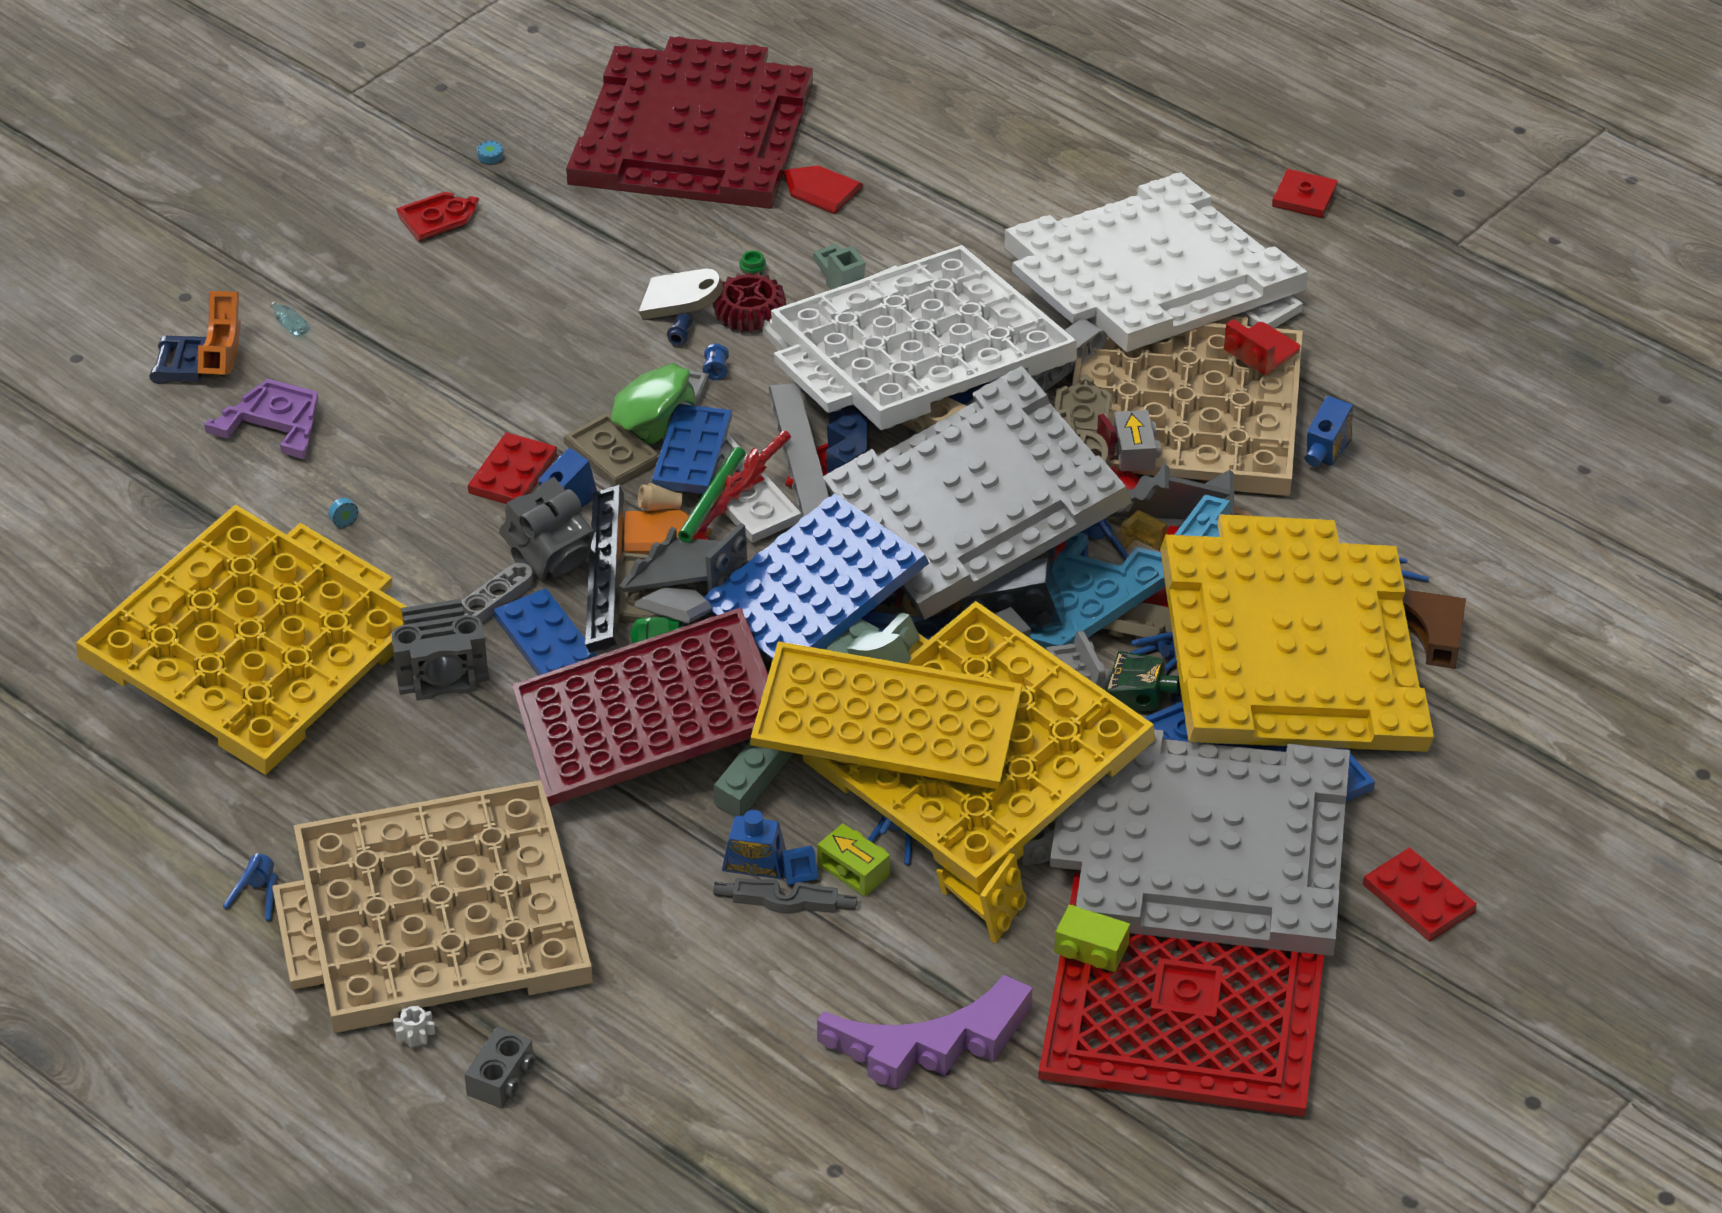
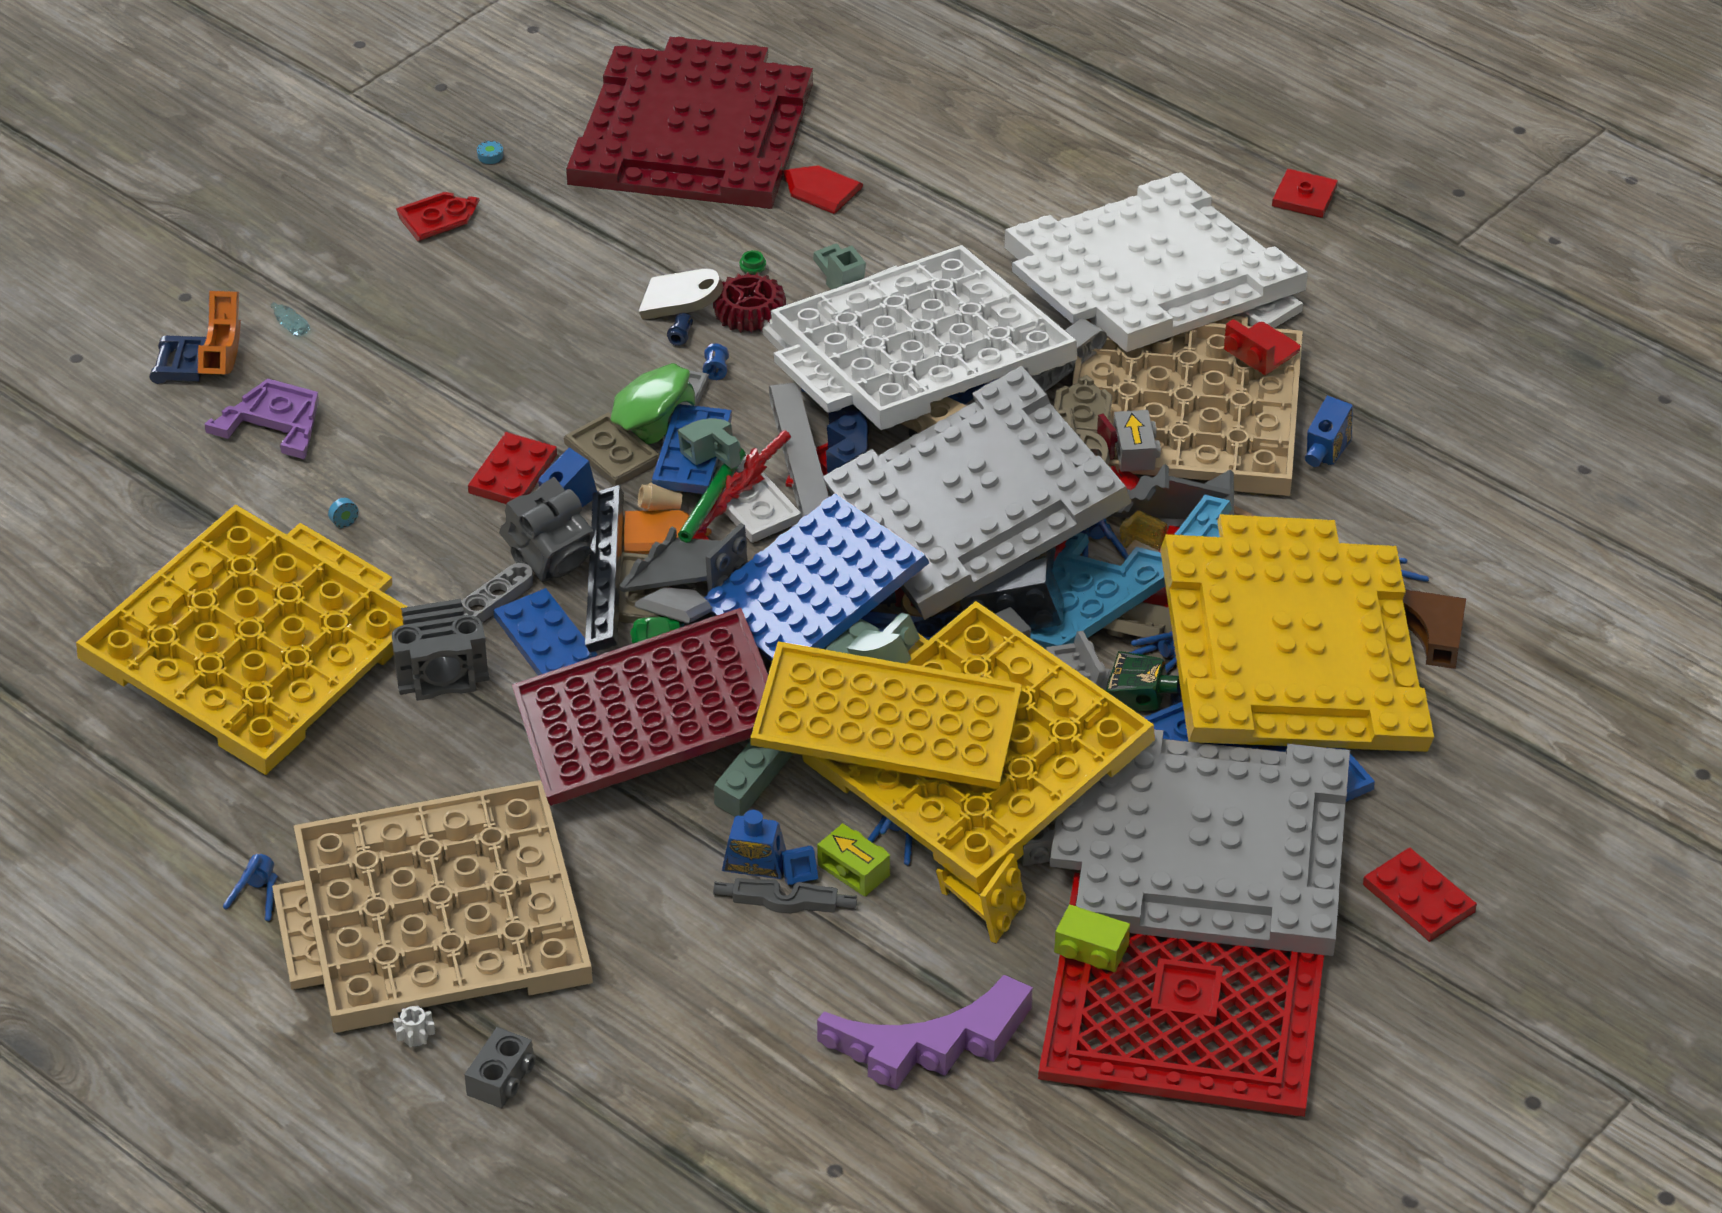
none -> sand green brick [677,418,741,469]

